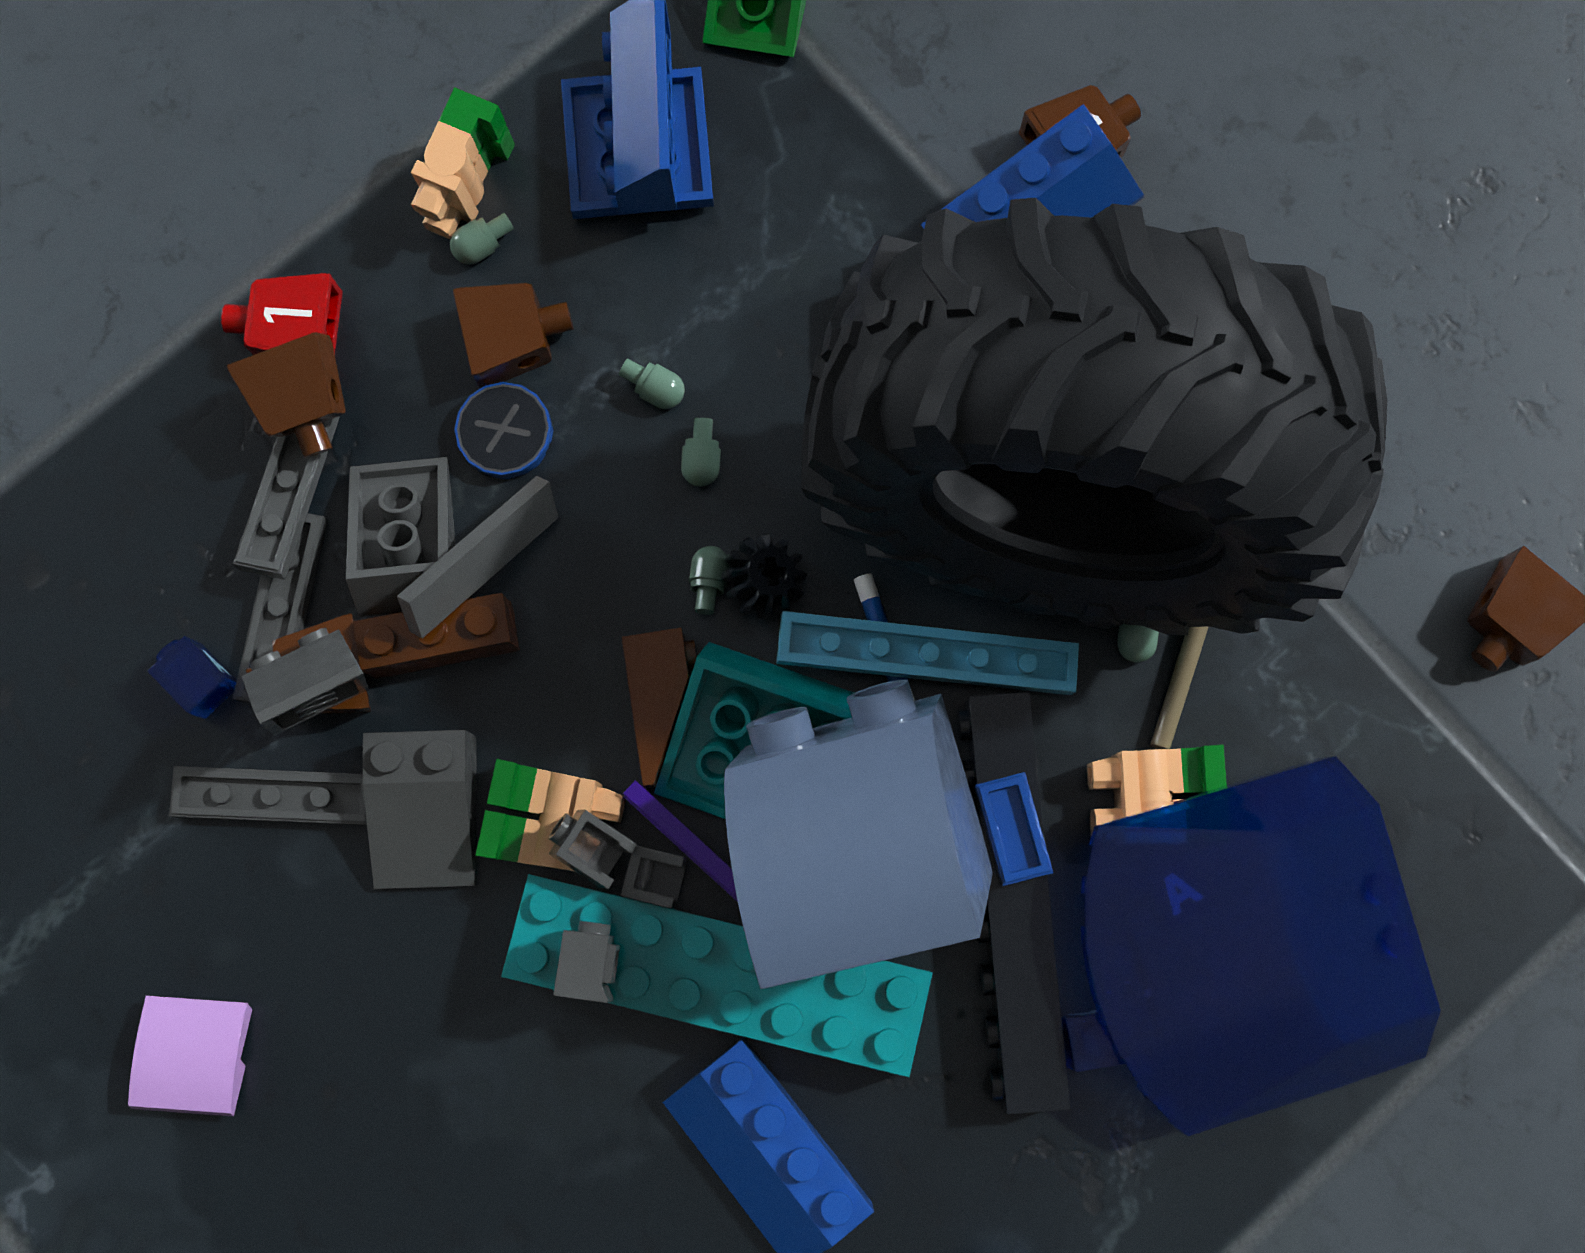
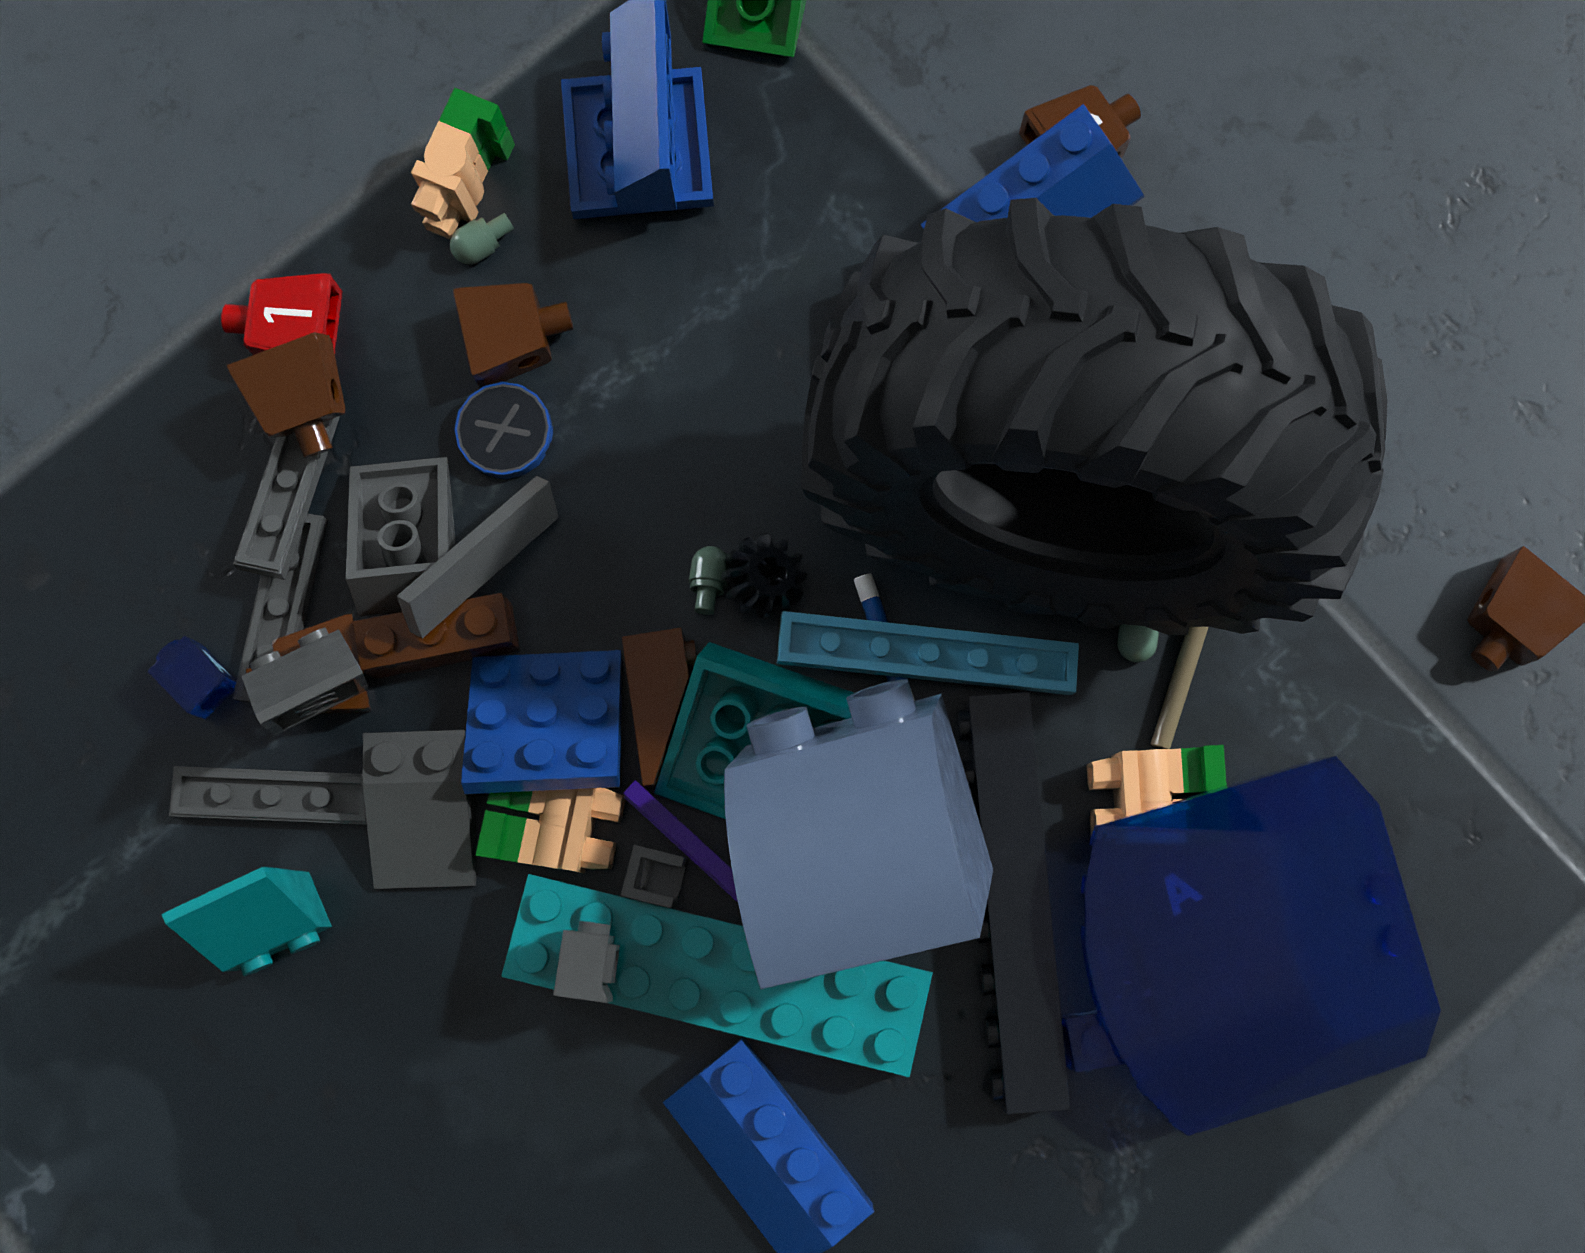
lavender slope [128,996,252,1117] -> none
dark grey window [548,810,637,889] -> none
sand green cylinder [619,358,685,409] -> none
sand green cylinder [681,418,721,487] -> none
blue tile [974,772,1054,886] -> none
none -> teal slope [162,867,332,976]
none -> blue plate [461,650,623,794]

